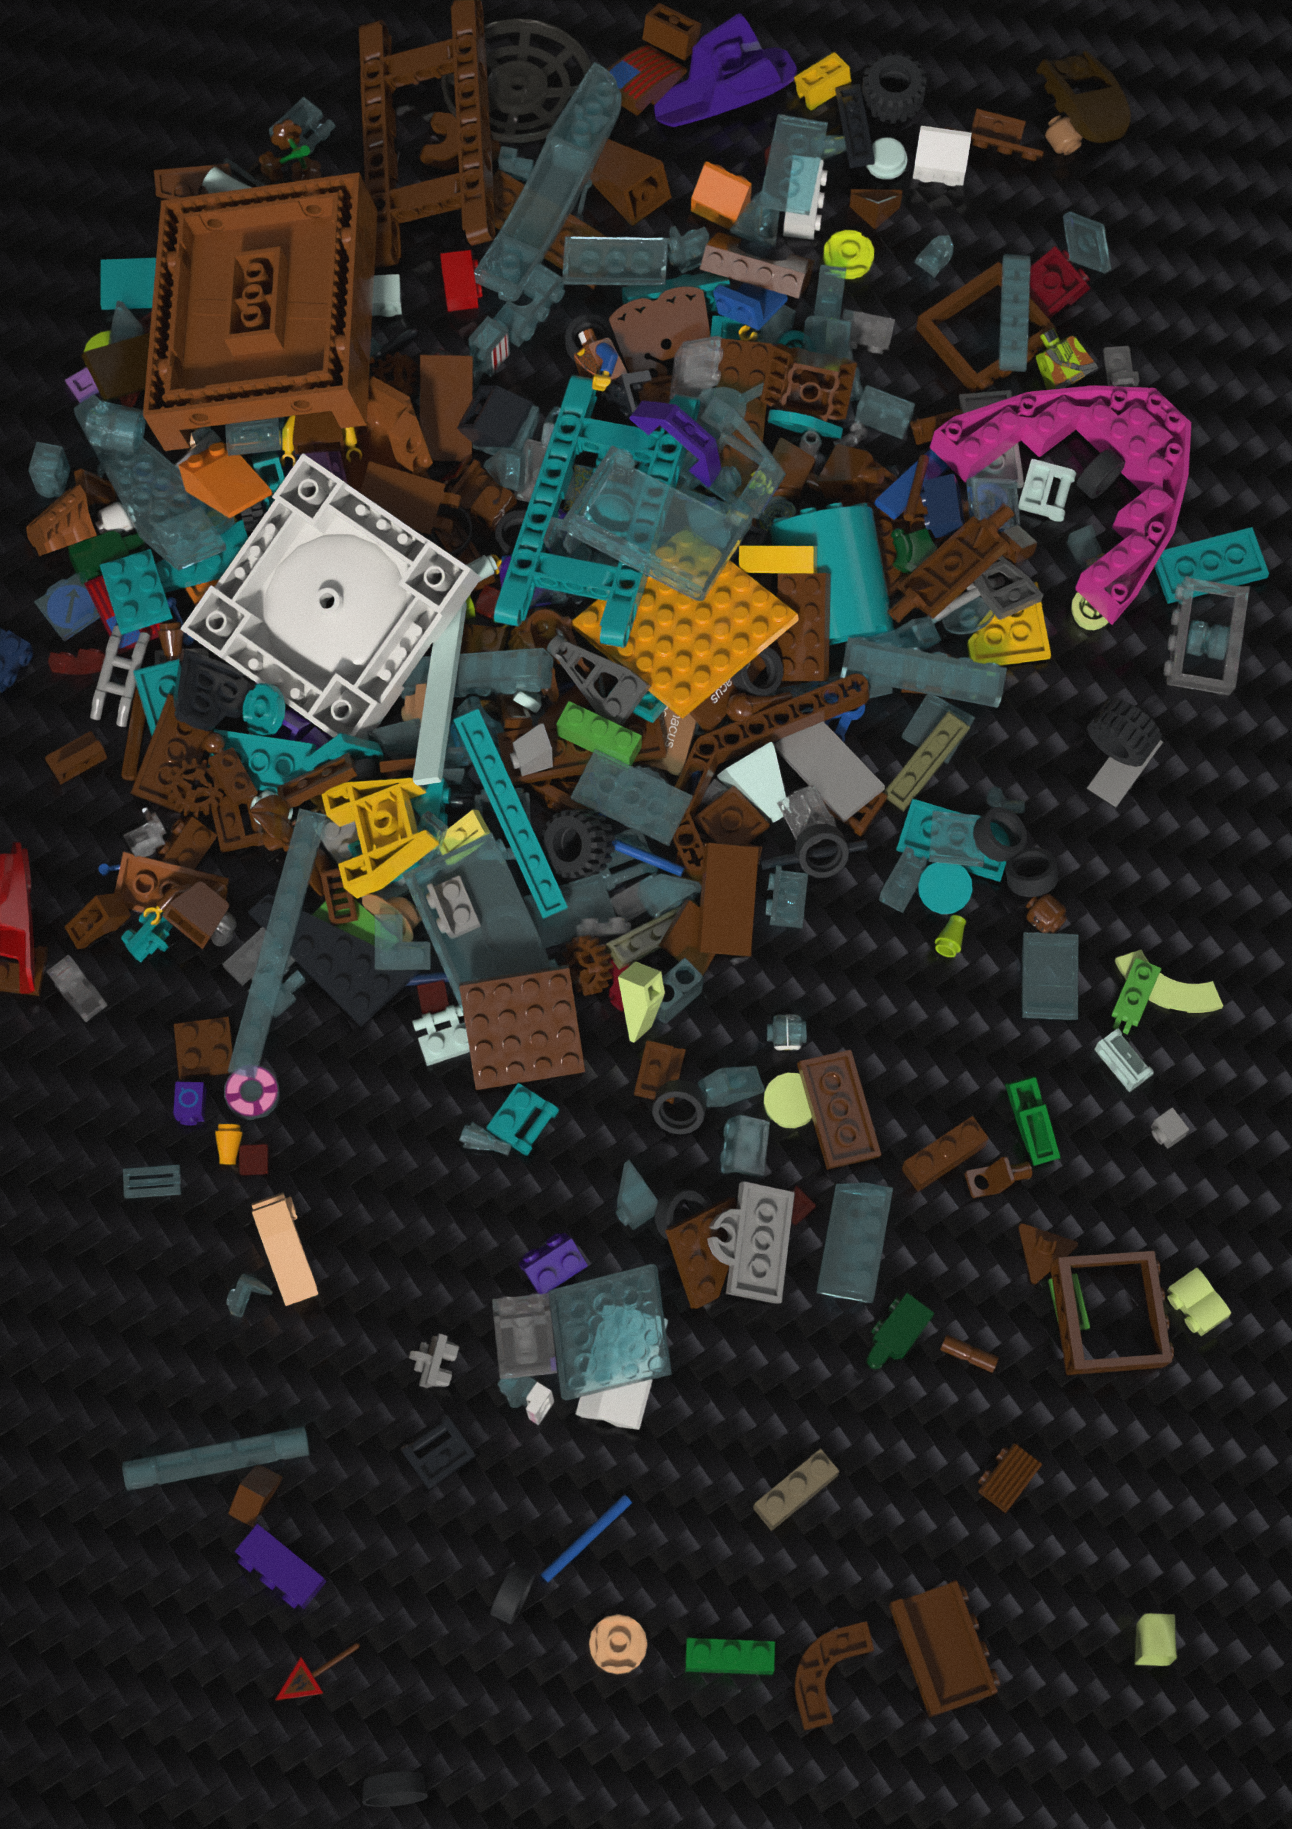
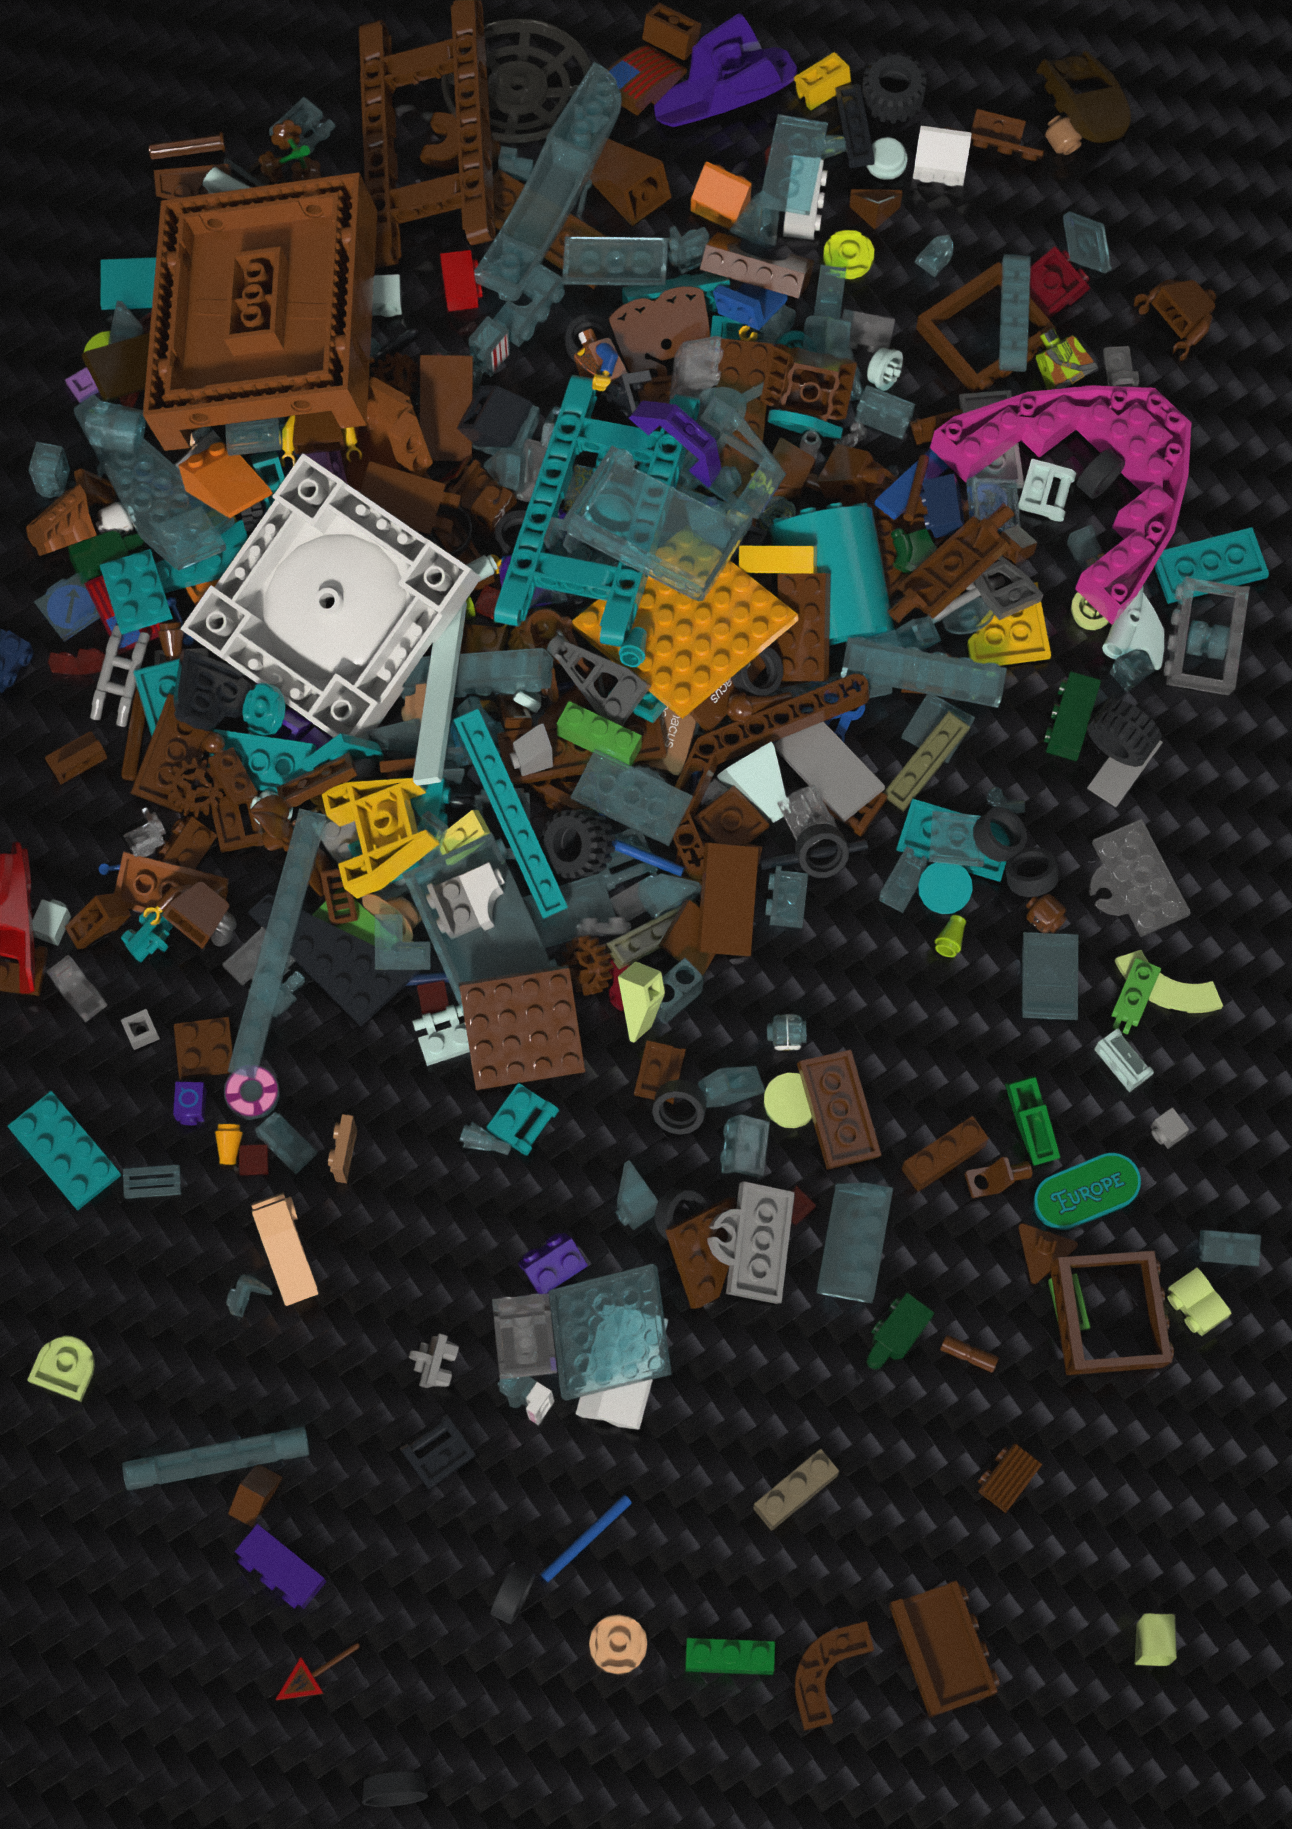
none -> teal plate [8,1091,121,1211]
none -> yellowish green tile [28,1336,95,1401]
none -> light aqua brick [32,899,71,946]
none -> light grey plate [121,1009,159,1050]
none -> reddish brown axle [149,132,226,159]
none -> clear light blue hinge [255,1112,318,1174]
none -> medium nougat plate [328,1114,357,1183]
none -> white arch [459,863,505,931]
none -> teal cone [619,627,647,667]
none -> light aqua piece [867,348,903,391]
none -> green tile [1033,1153,1141,1231]
none -> dark green brick [1044,671,1101,761]
none -> clear plate [1089,819,1191,937]
none -> light aqua pin [1102,586,1164,670]
none -> clear light blue slope [1110,649,1156,692]
none -> reddish brown torso [1134,279,1216,361]
none -> clear light blue hinge [1199,1230,1261,1266]

